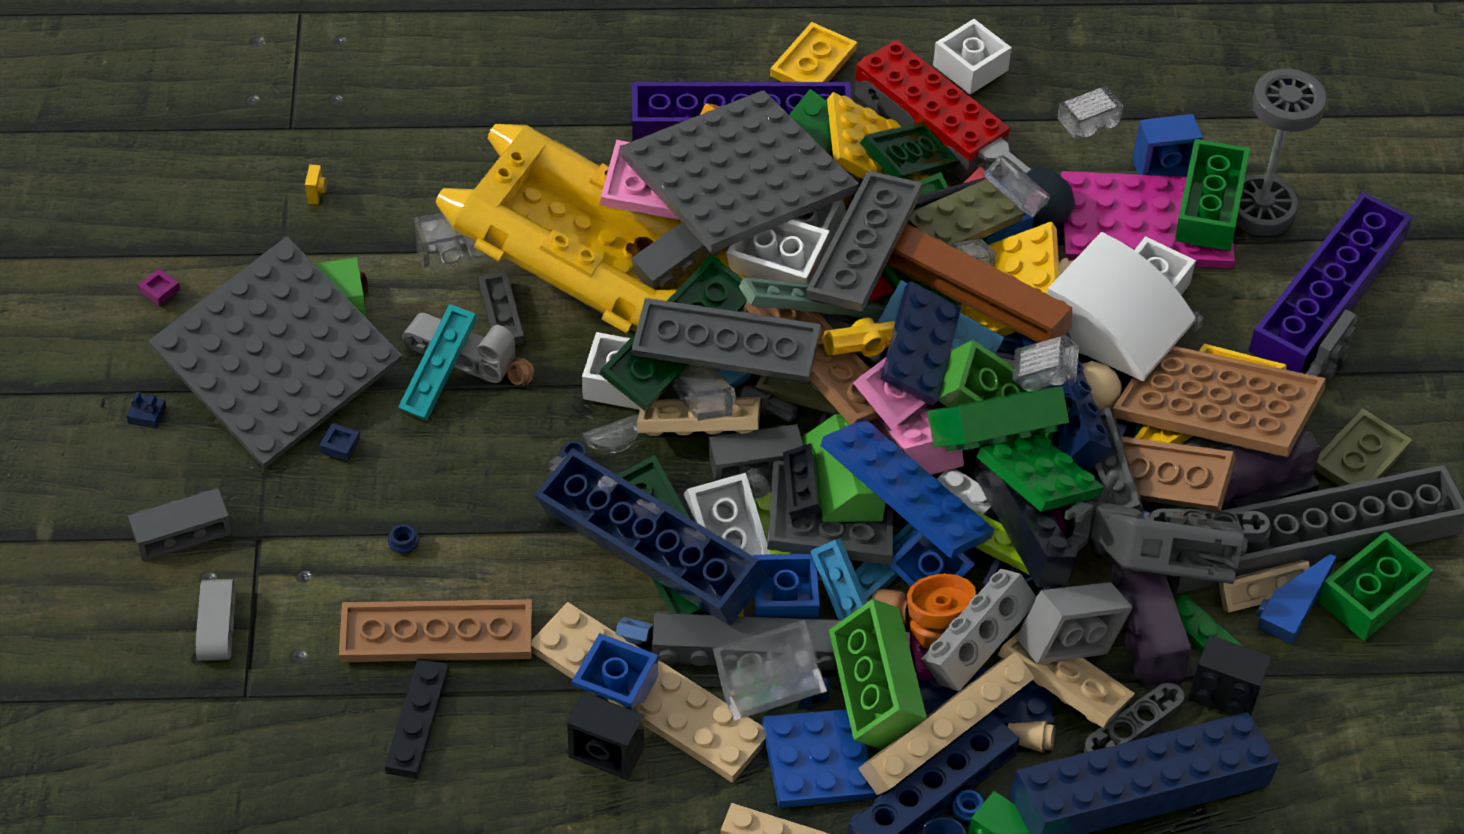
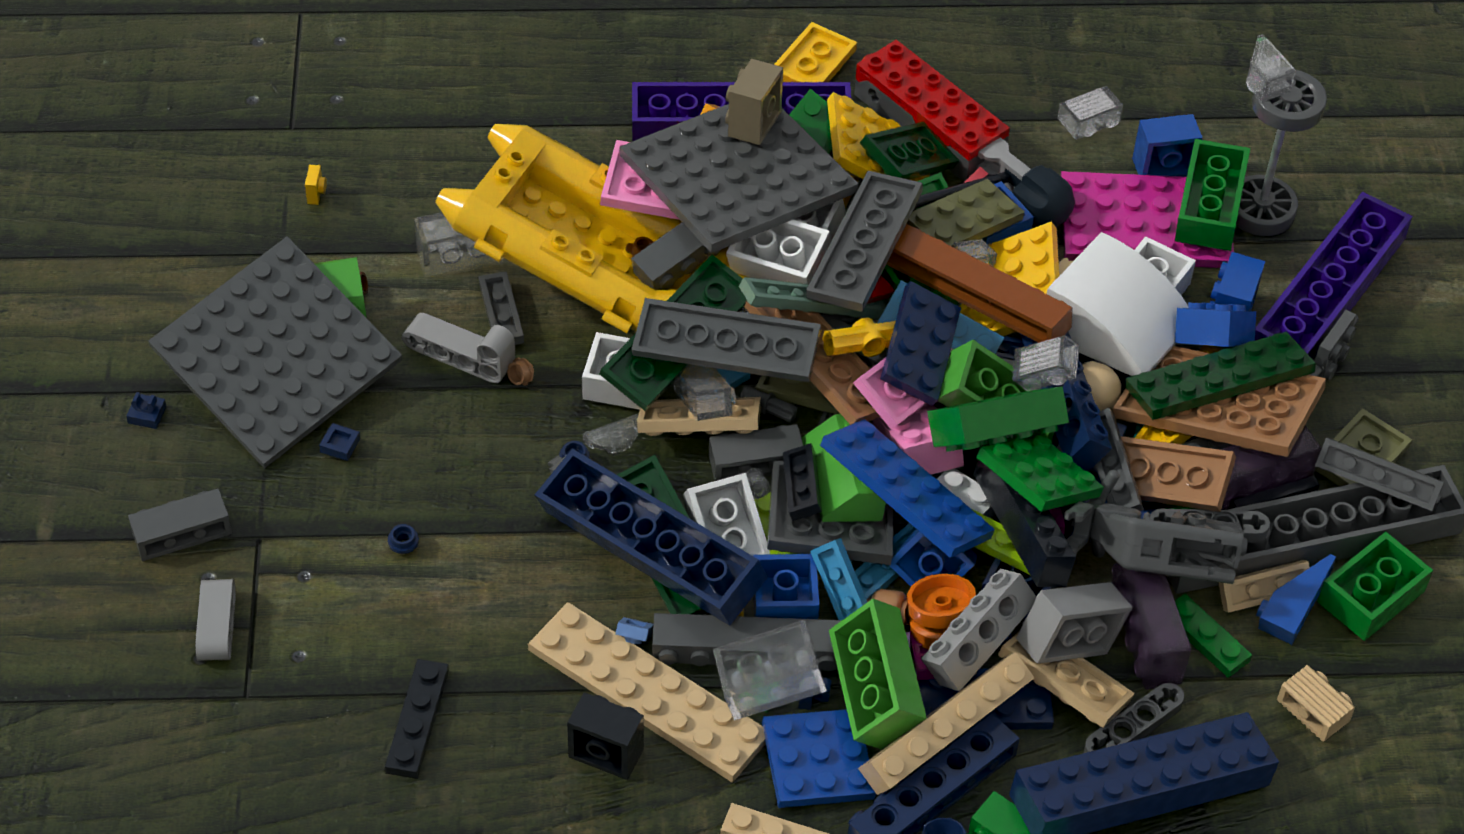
magenta plate [138,268,180,306] -> none
medium nougat plate [339,599,532,662] -> none
teal plate [398,304,478,421] -> none
blue slope [572,633,658,708] -> none
white brick [933,19,1012,95] -> none
blue plate [952,790,984,822] -> none
clear brick [984,155,1050,217] -> none
tan cone [1008,721,1055,753] -> none
black brick [1188,635,1271,716] -> none
none -> dark tan brick [725,59,783,145]
none -> dark green plate [1126,332,1316,420]
none -> blue brick [1175,302,1257,347]
none -> blue brick [1210,252,1265,311]
none -> clear slope [1246,34,1296,102]
none -> tan brick [1277,665,1355,741]
none -> dark grey plate [1315,437,1444,511]

